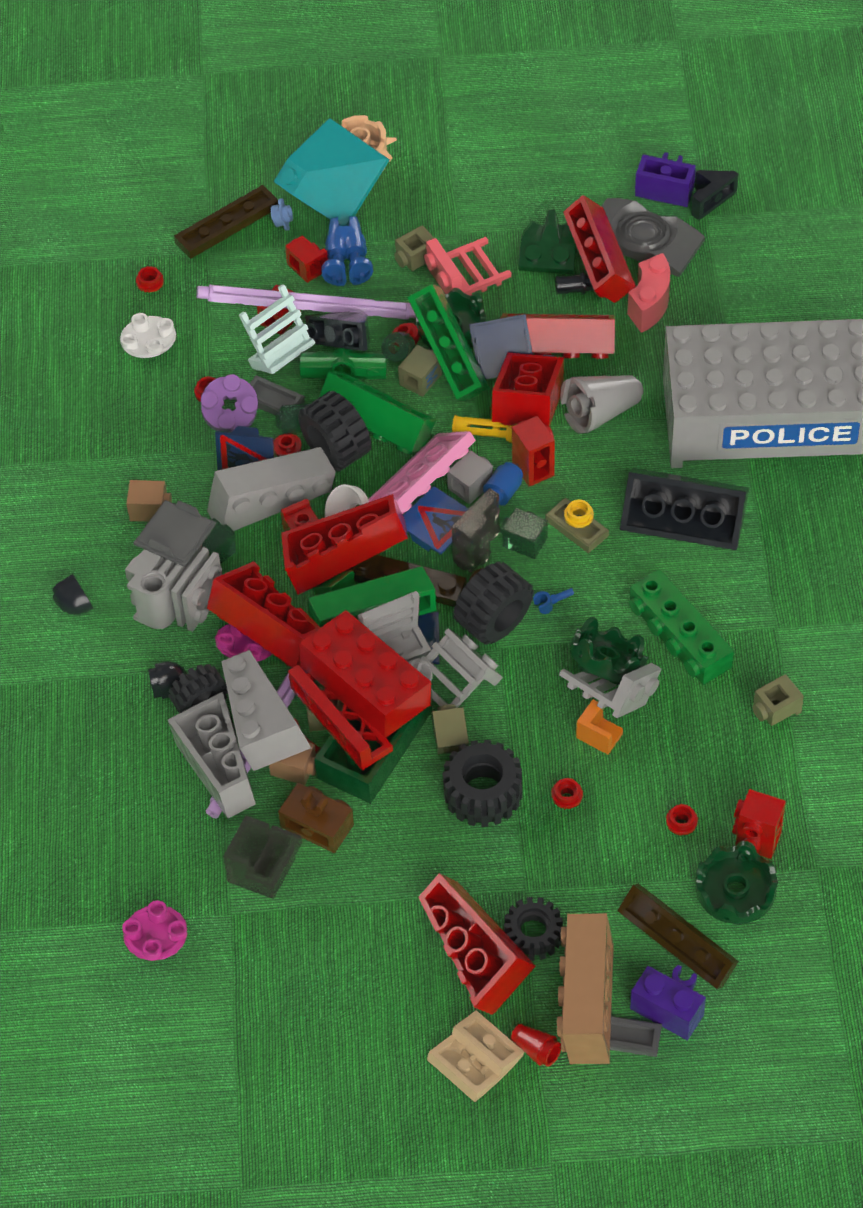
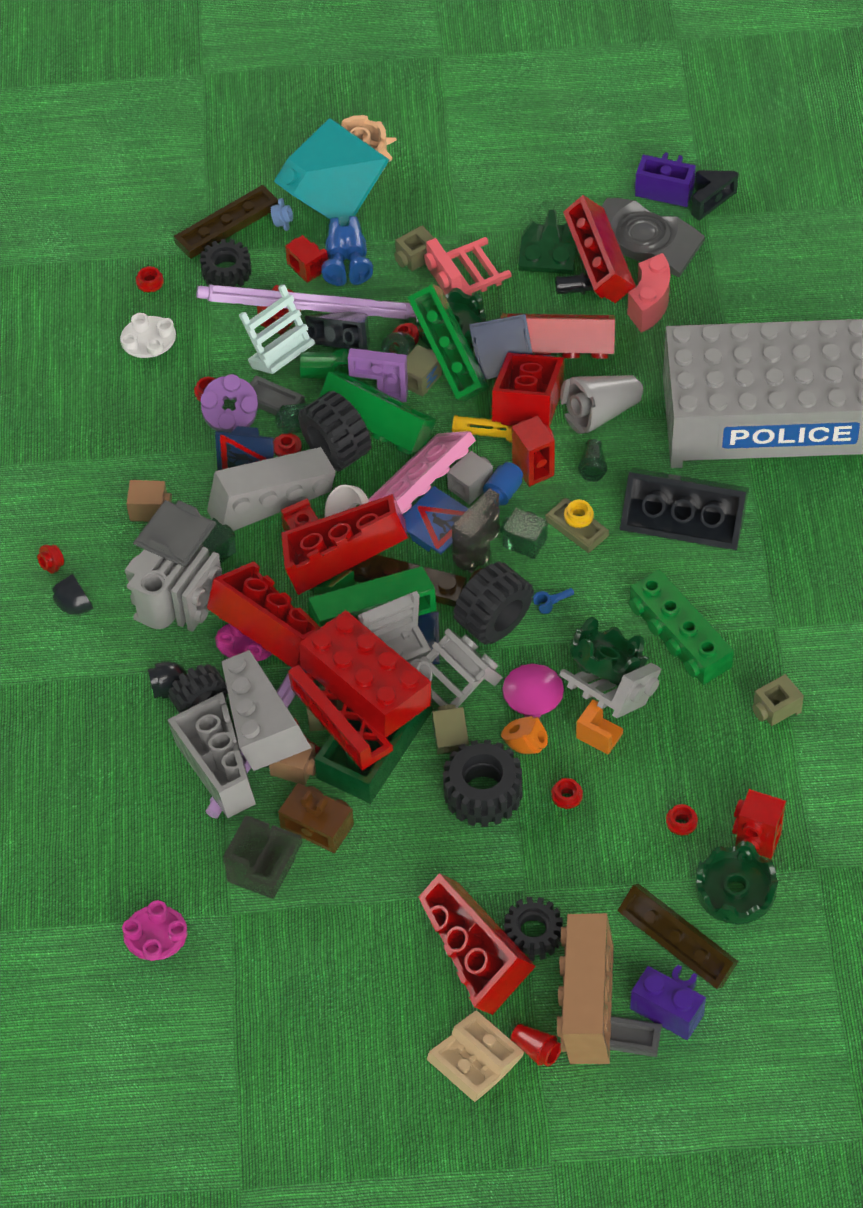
none -> red plate [37,544,64,574]
none -> black tyre [200,239,252,287]
none -> medium lavender plate [348,348,408,402]
none -> orange piece [501,716,548,754]
none -> dark pink dish [502,664,564,718]
none -> clear green cone [578,439,607,482]

